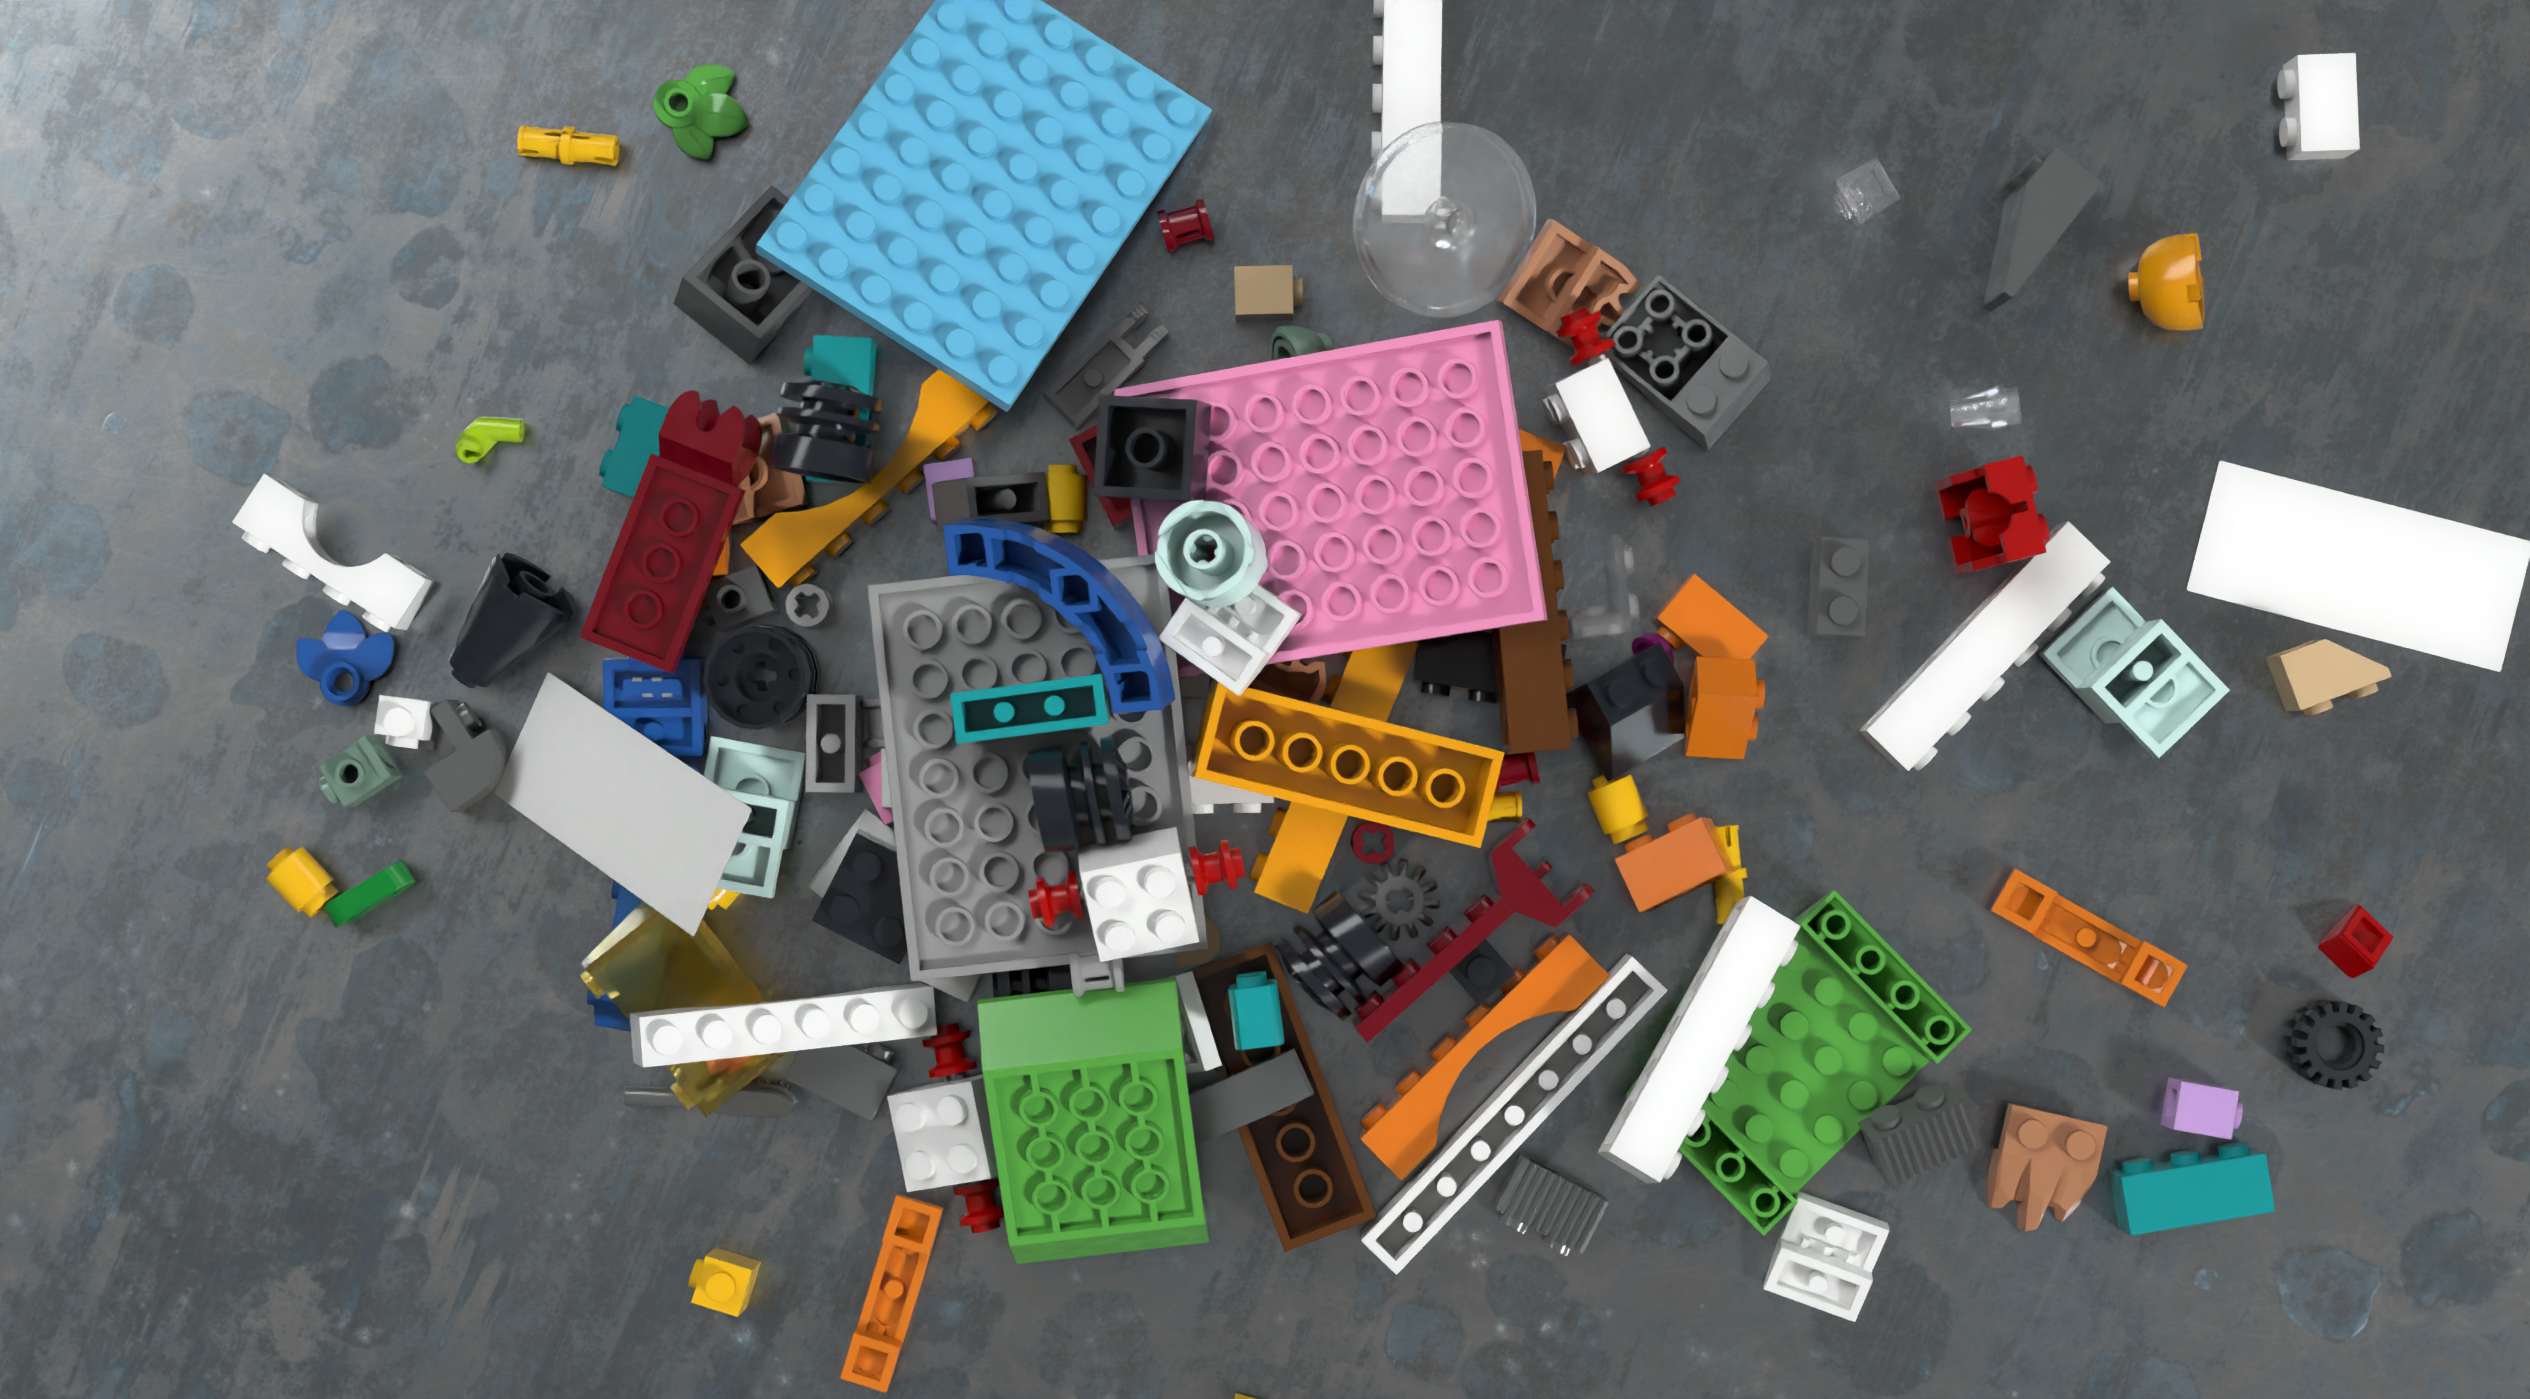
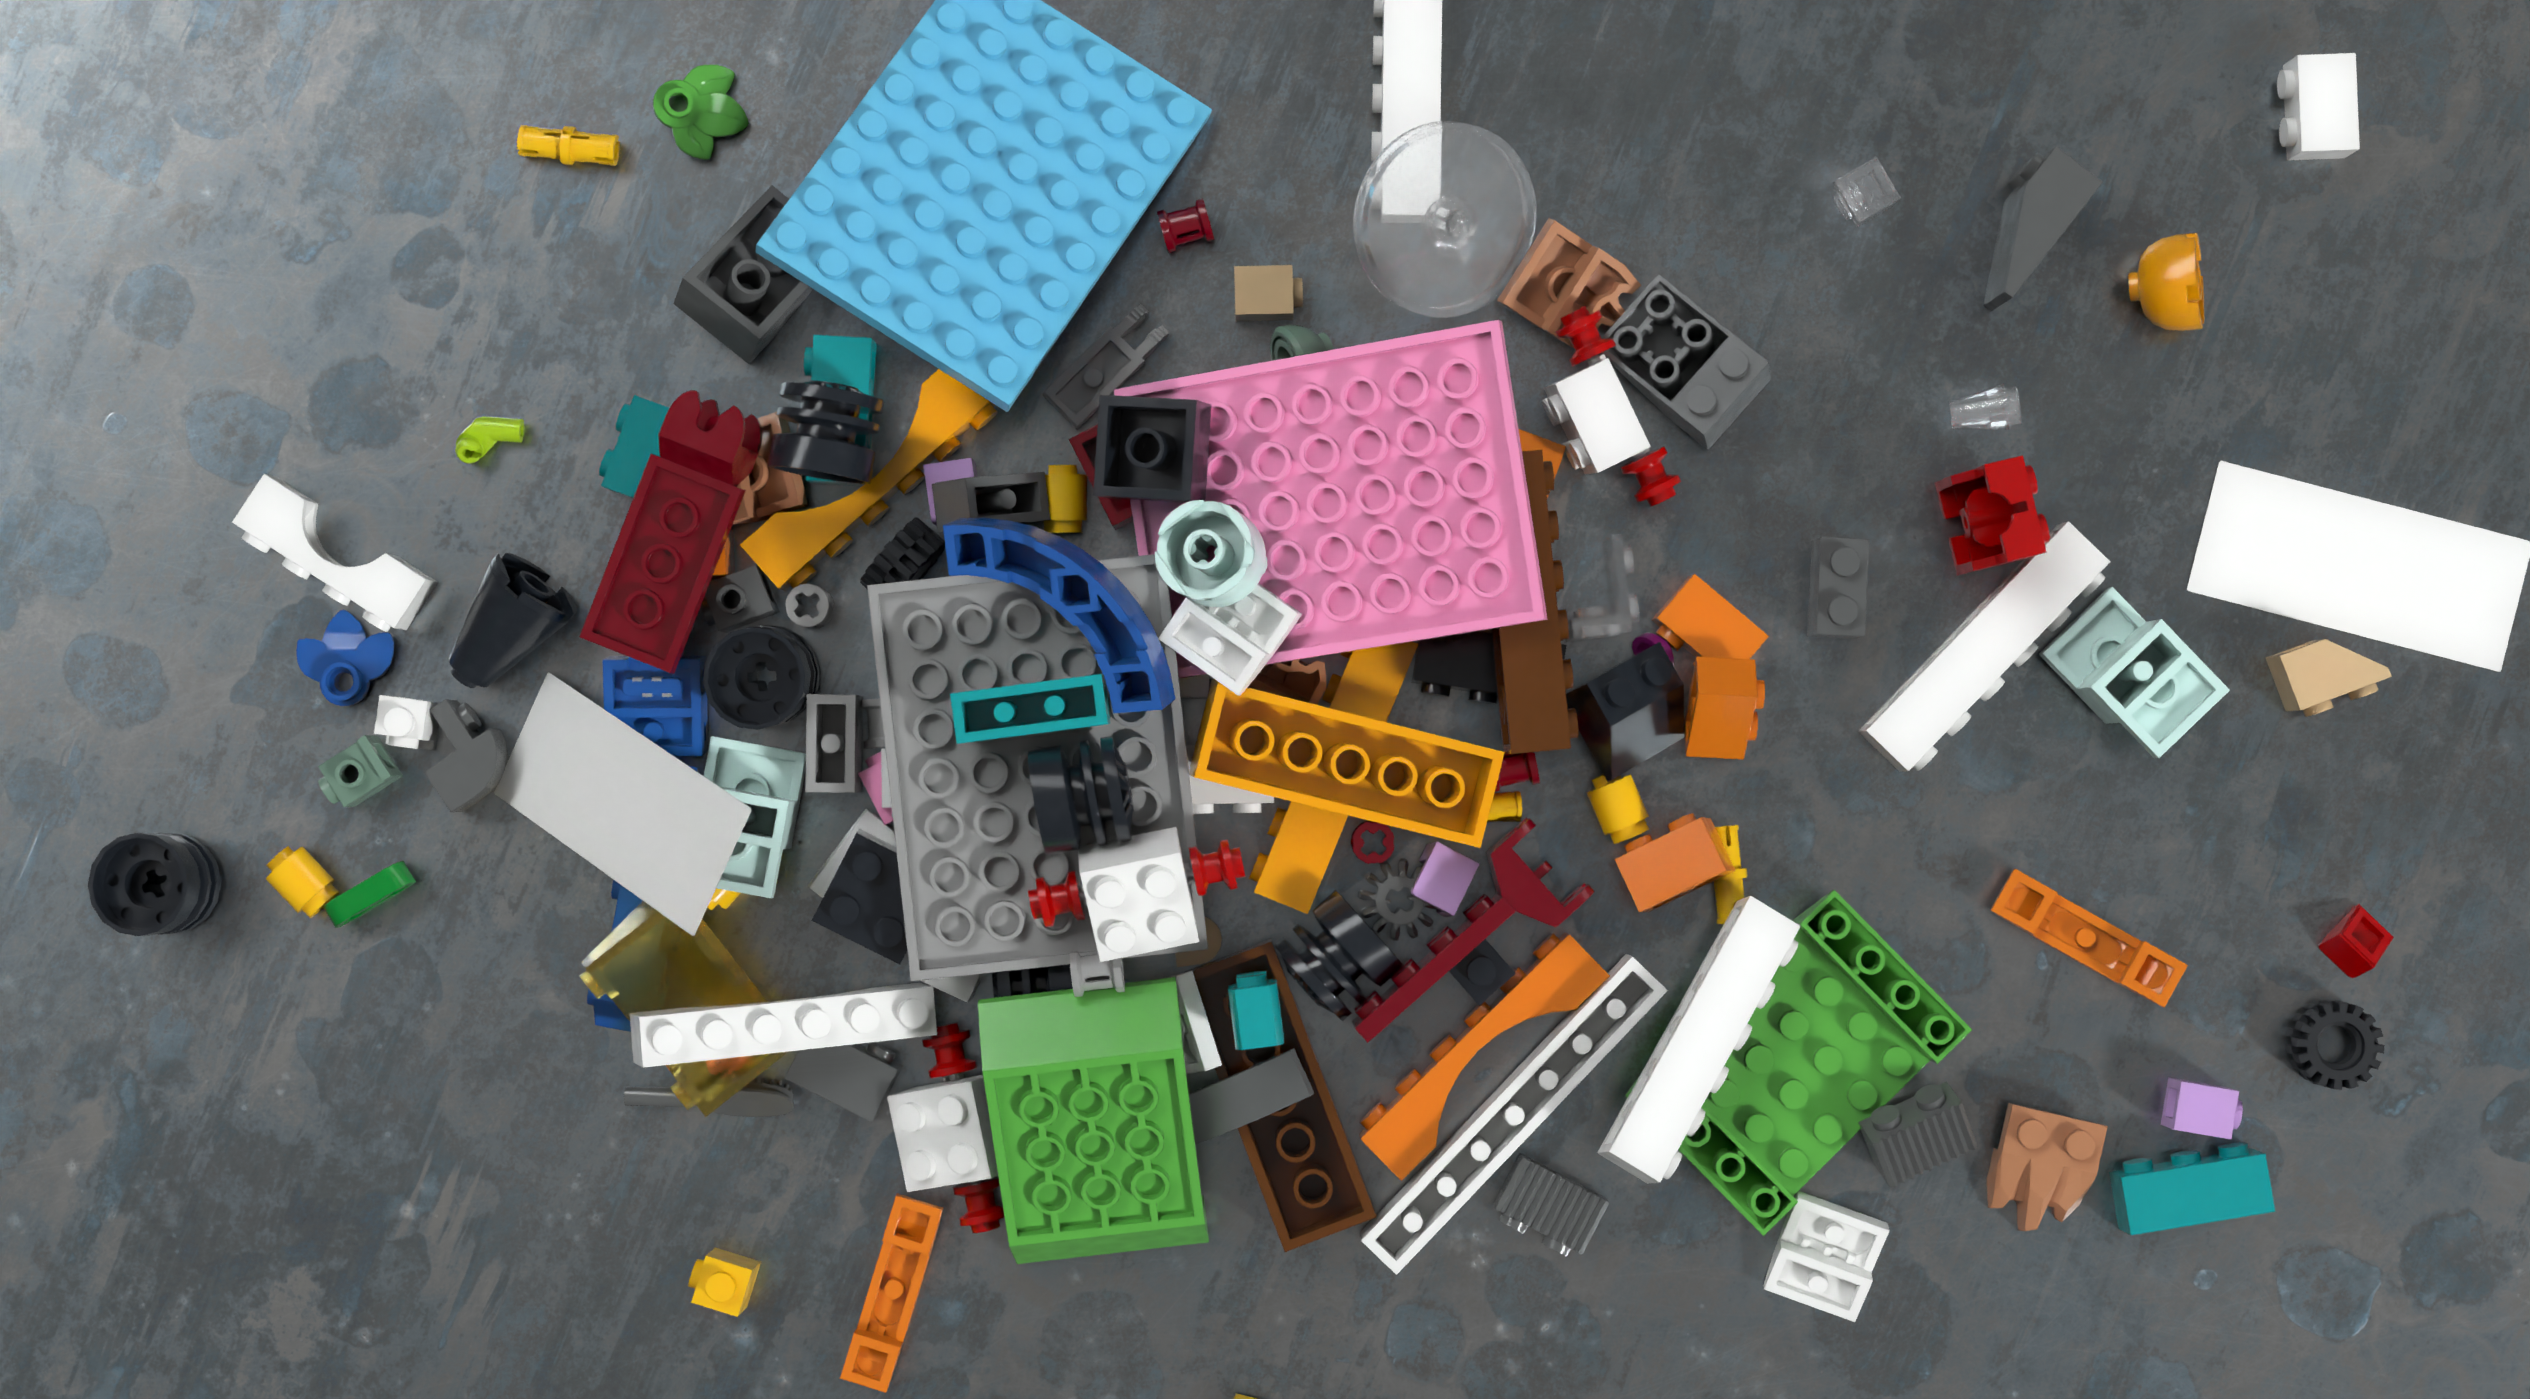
none -> black wheel [88,833,221,936]
none -> black tyre [860,517,945,589]
none -> lavender panel [1411,842,1479,917]

